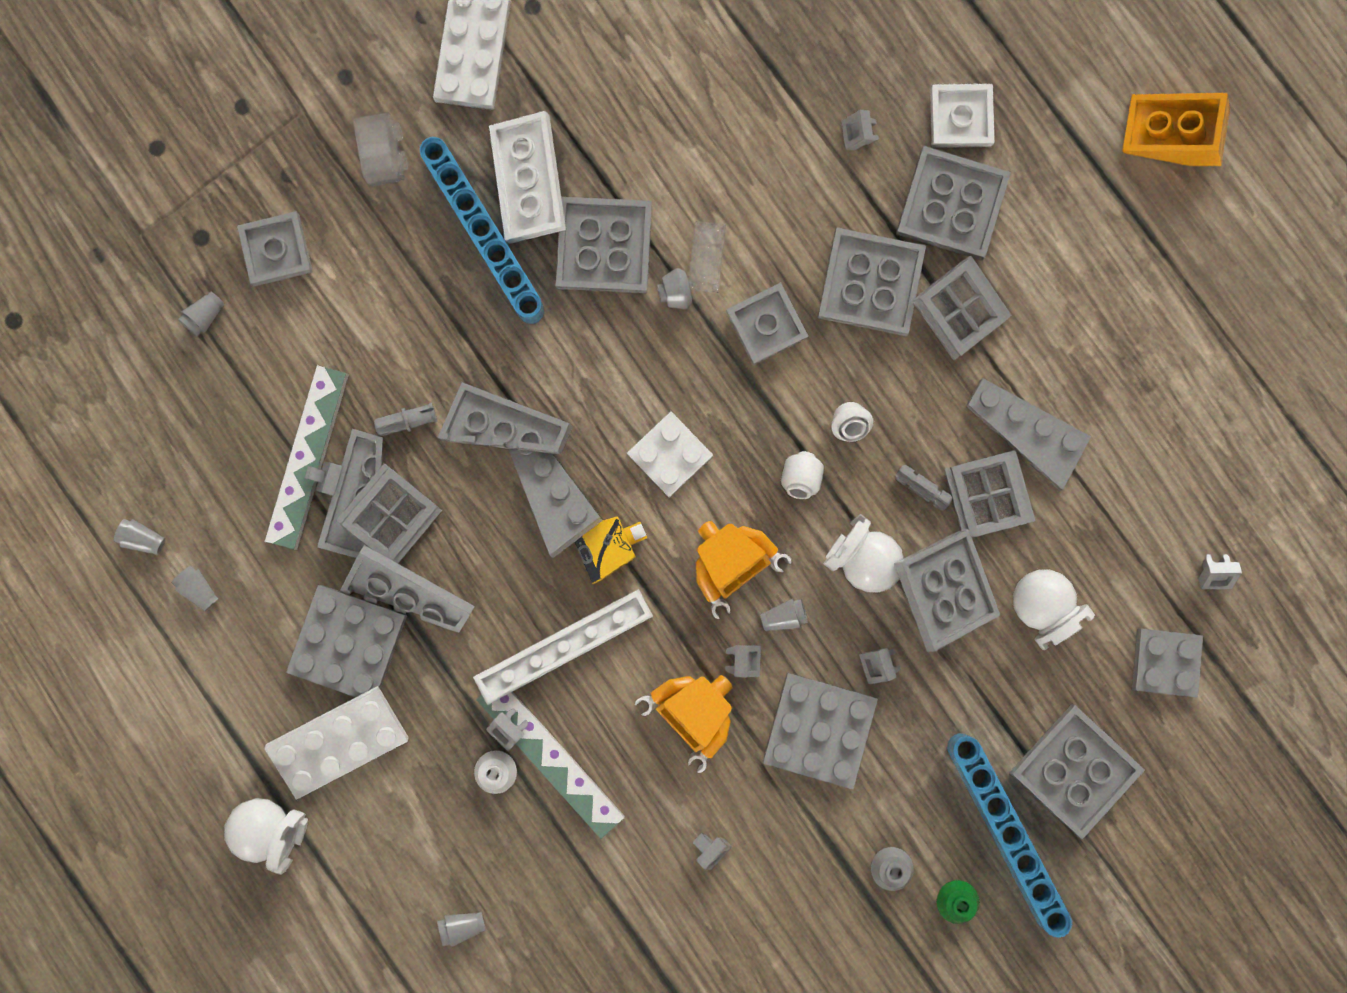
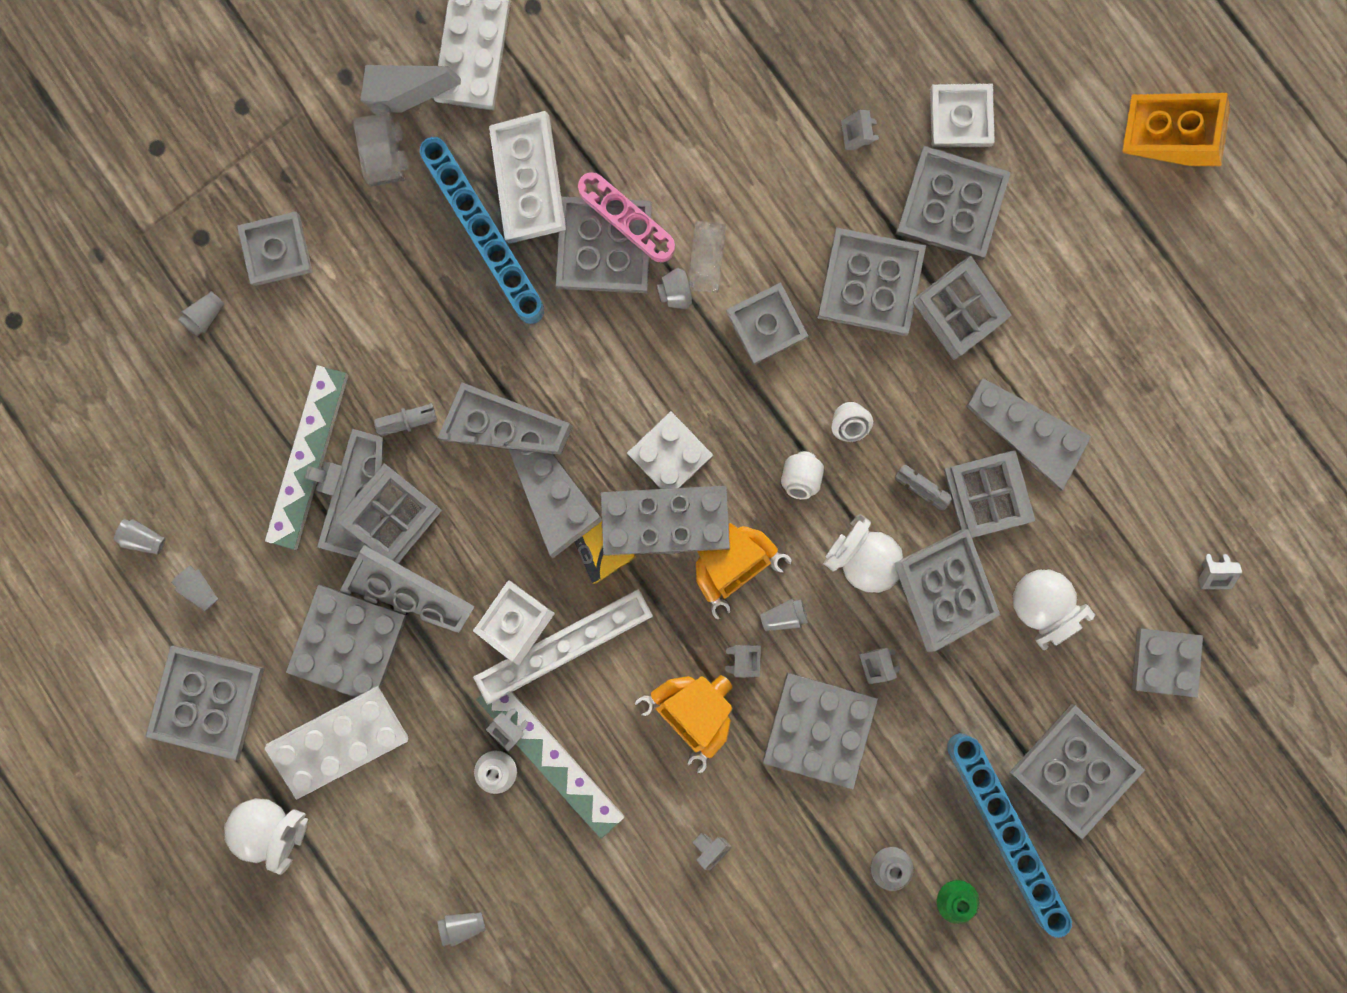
none -> light grey plate [145,645,264,760]
none -> light grey slope [360,65,461,116]
none -> white plate [473,580,555,665]
none -> bright pink beam [578,172,675,262]
none -> light grey plate [601,486,730,556]

